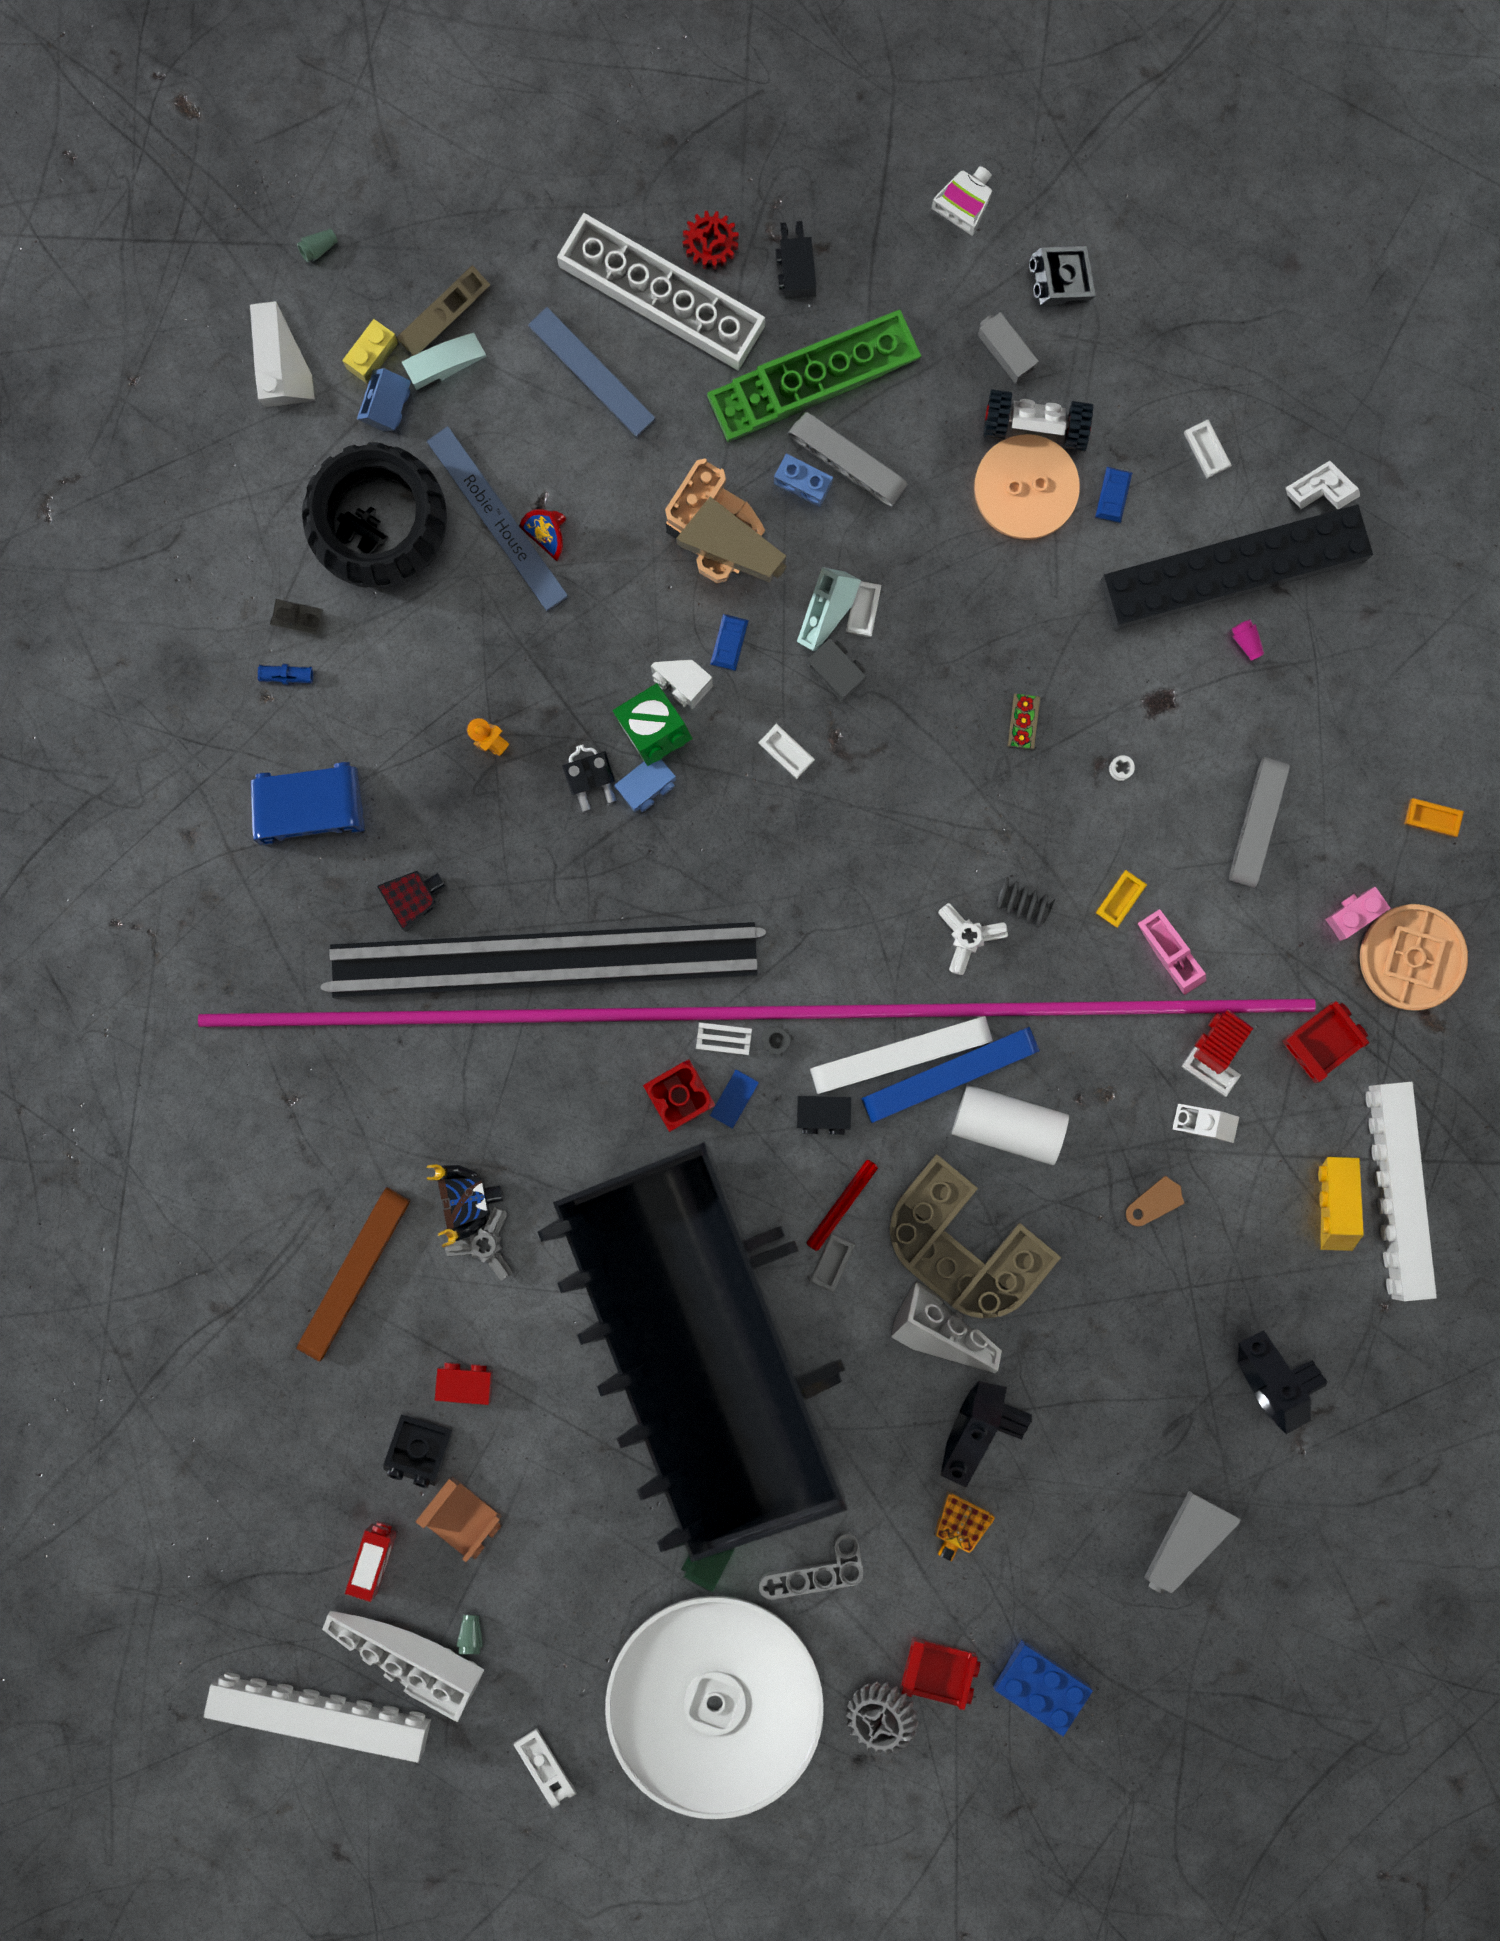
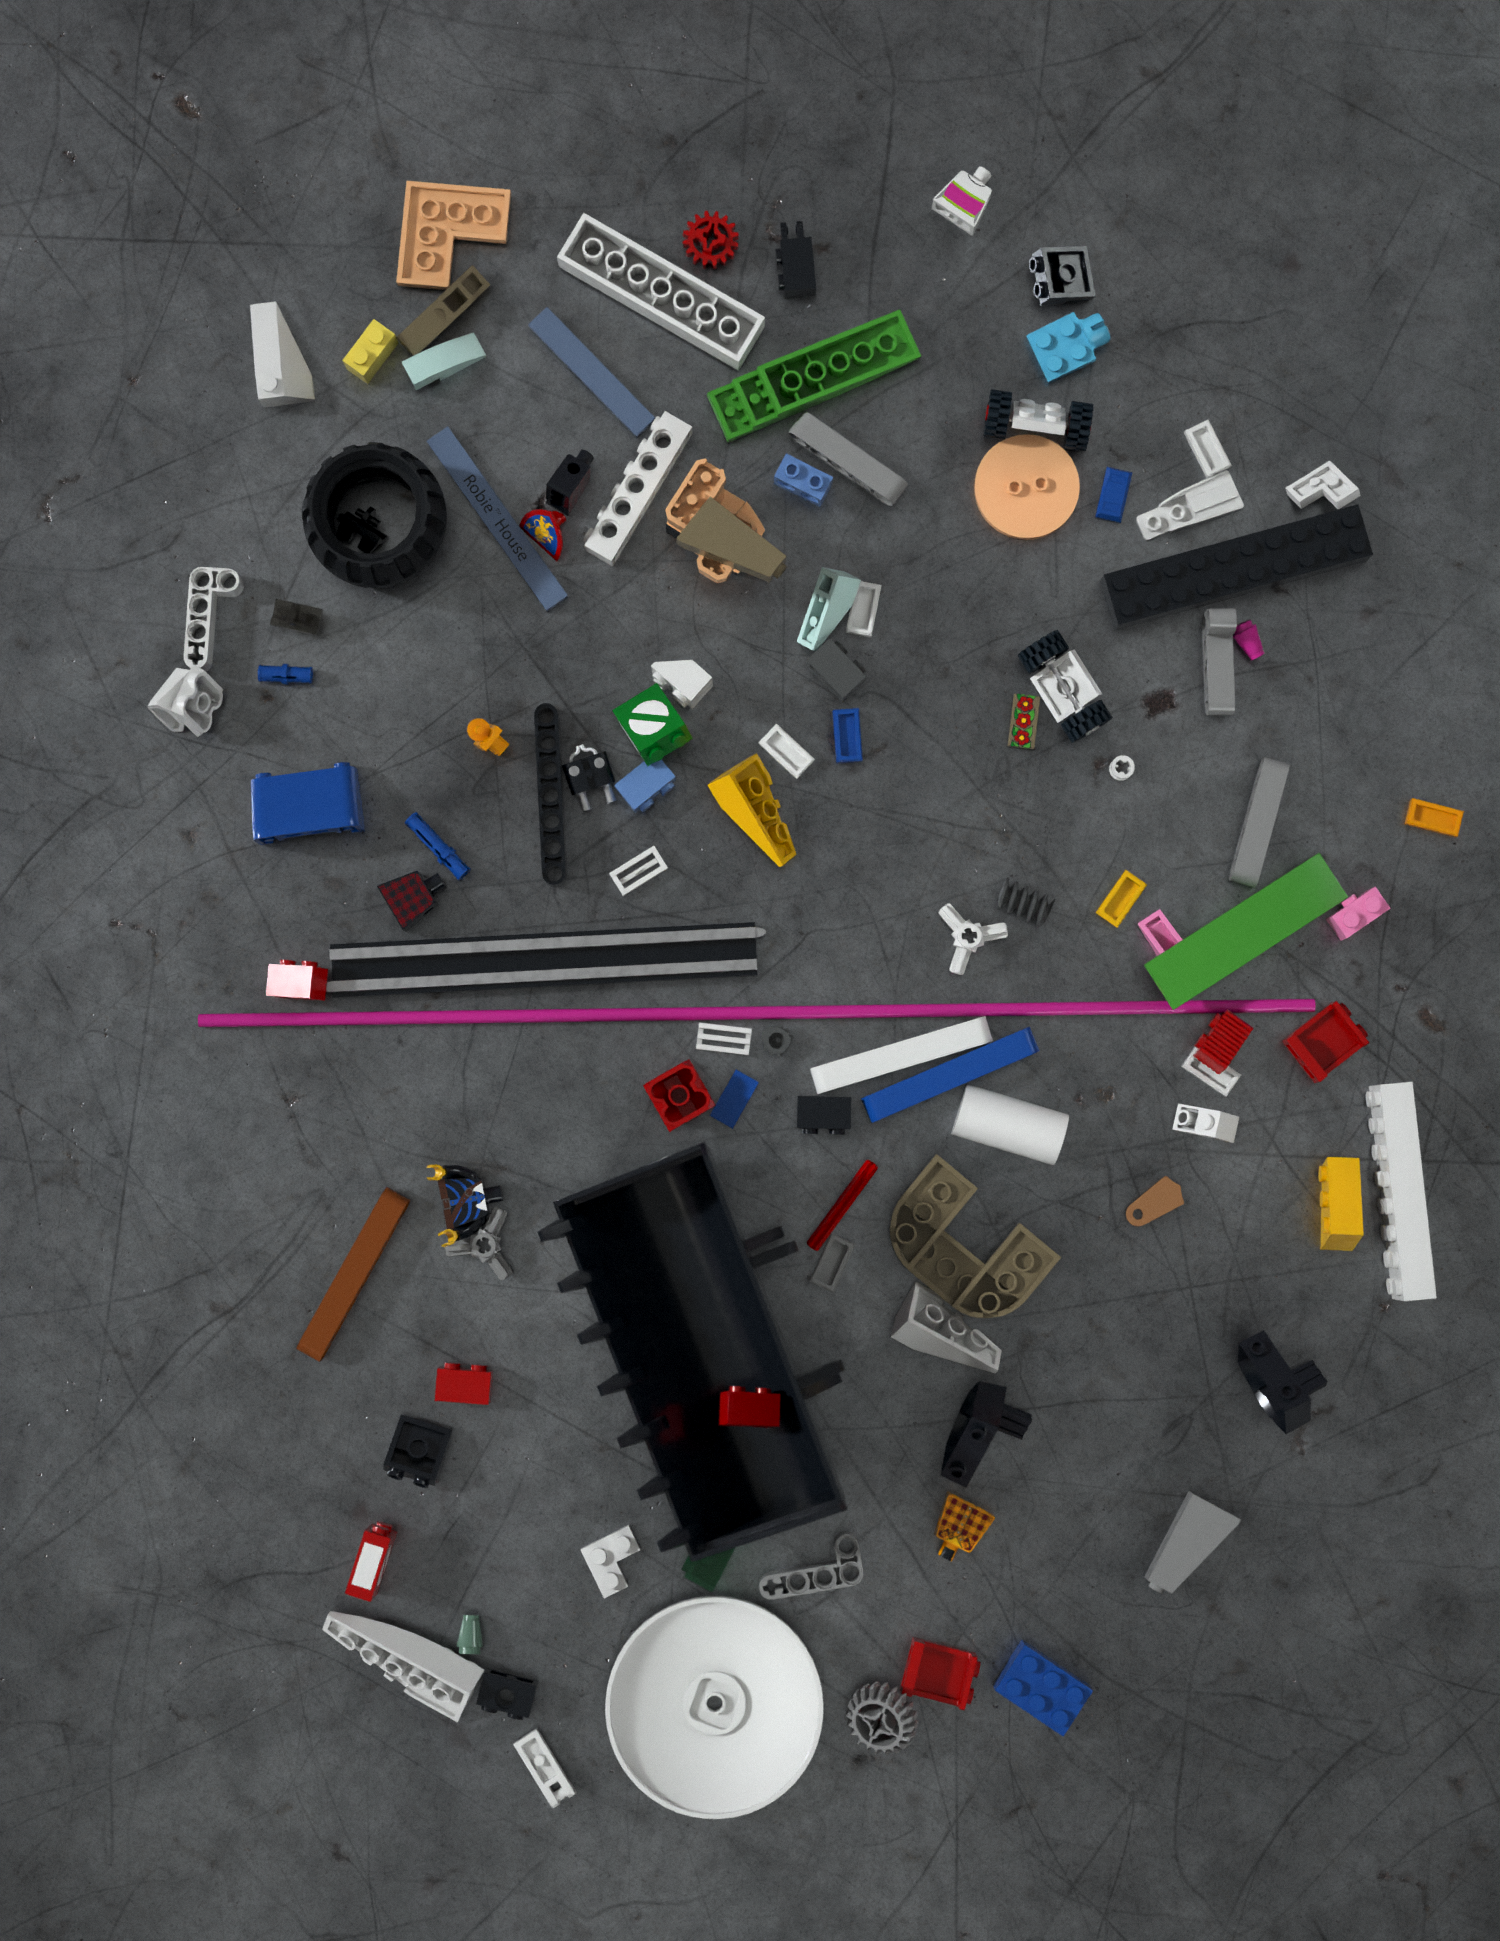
white brick [203,1673,431,1763] -> none
sand green cone [297,229,338,262] -> none
medium blue brick [357,368,411,431] -> none
nougat panel [416,1476,502,1562] -> none
blue tile [710,614,749,671] -> none
light grey brick [978,312,1039,384] -> none
light nougat plate [1360,904,1468,1011] -> none
none -> white piece [147,665,223,737]
none -> white beam [184,567,244,672]
none -> brick [266,960,328,1001]
none -> light nougat plate [396,181,511,290]
none -> blue pin [404,812,471,880]
none -> black brick [476,1668,539,1720]
none -> black beam [534,703,568,888]
none -> black torso [546,449,594,516]
none -> white plate [580,1525,641,1598]
none -> white brick [583,411,693,567]
none -> white tile [609,846,668,897]
none -> yellow wedge [708,753,796,867]
none -> red brick [719,1386,780,1428]
none -> blue tile [832,708,863,763]
none -> plate [1018,630,1113,743]
none -> medium azure plate [1026,312,1111,384]
none -> white piece [1136,470,1244,541]
none -> bright green slope [1144,853,1348,1010]
none -> light grey beam [1202,608,1237,716]

